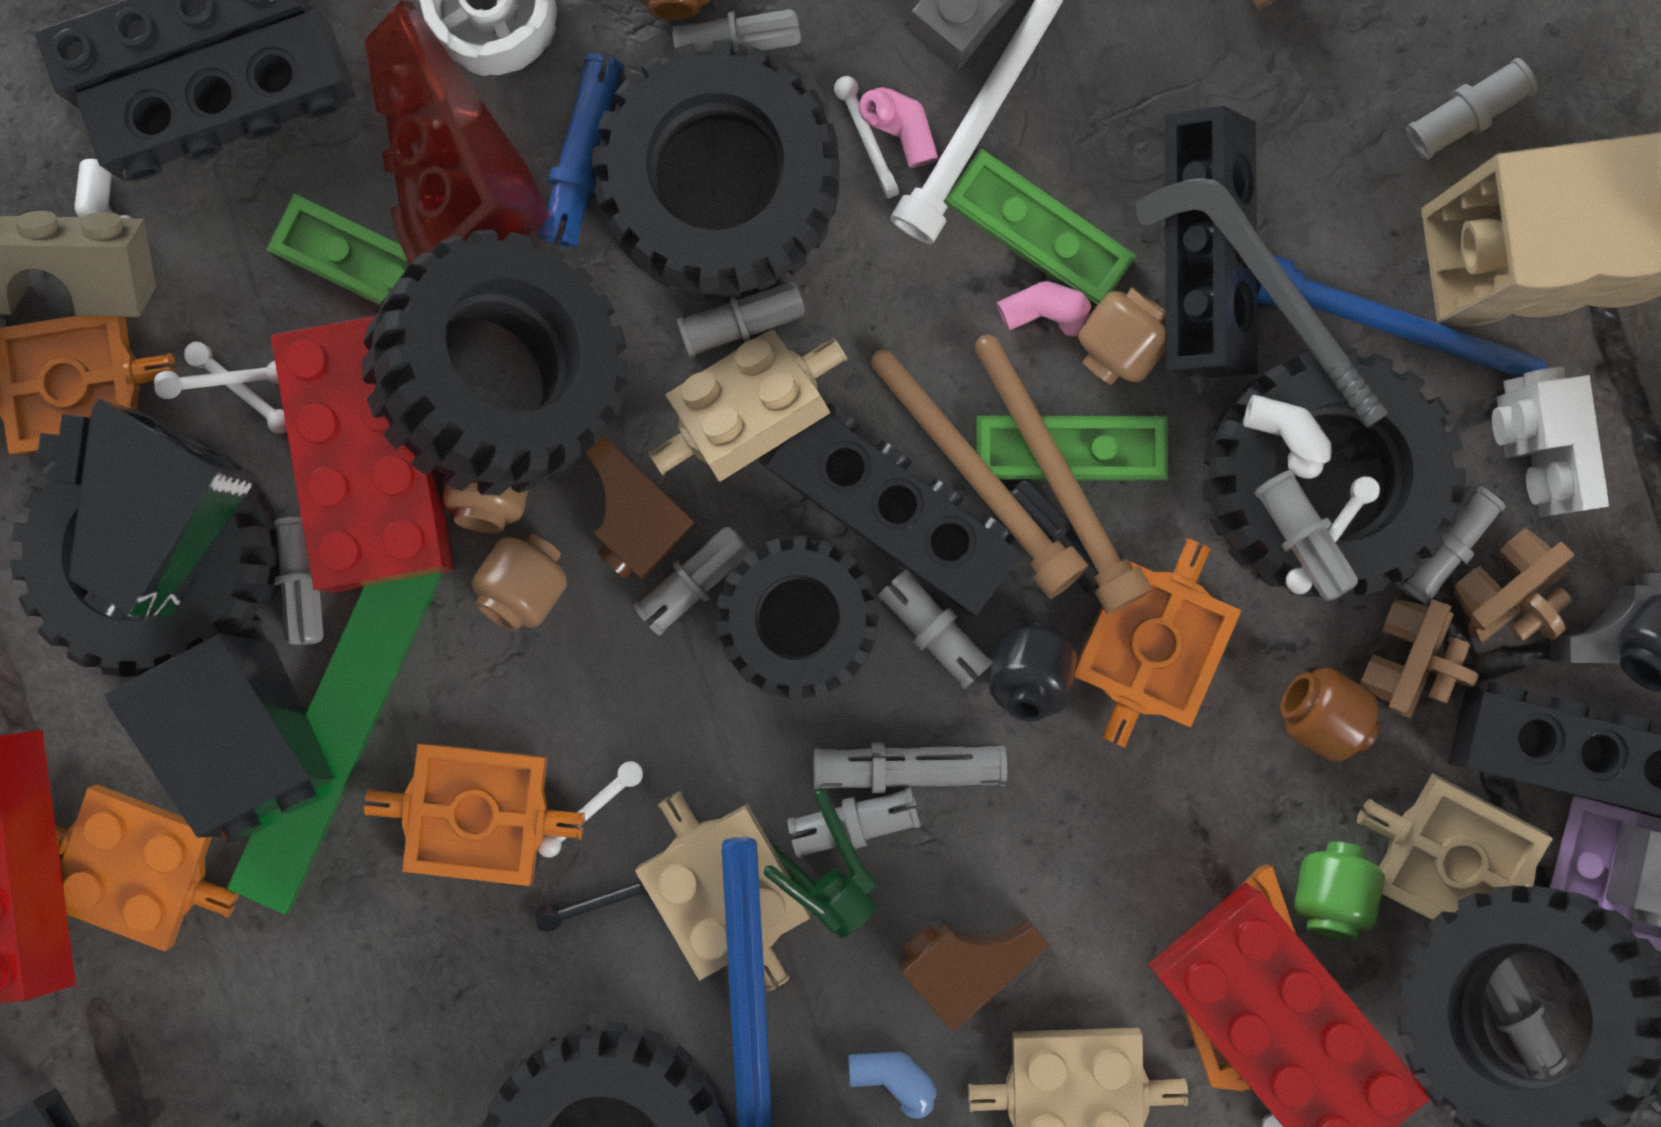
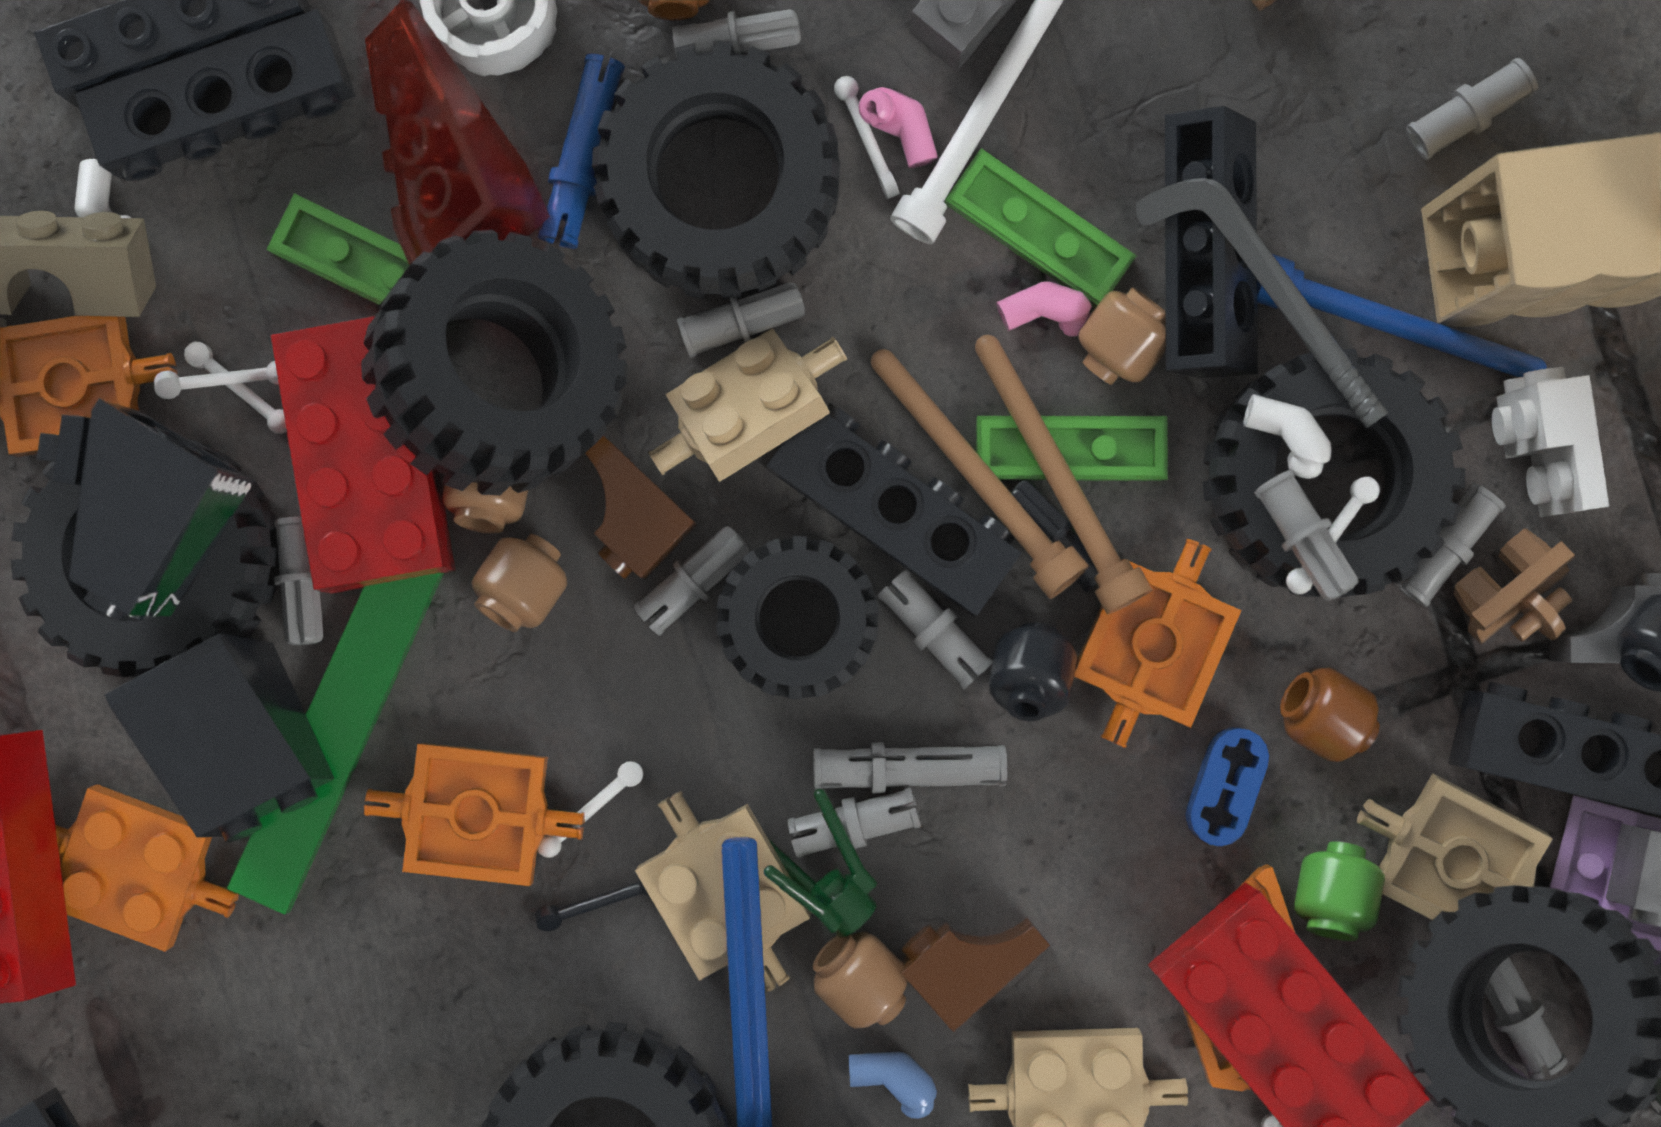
medium nougat hips [1361,599,1479,720] -> none
none -> medium nougat head [813,932,908,1029]
none -> blue beam [1185,727,1269,846]

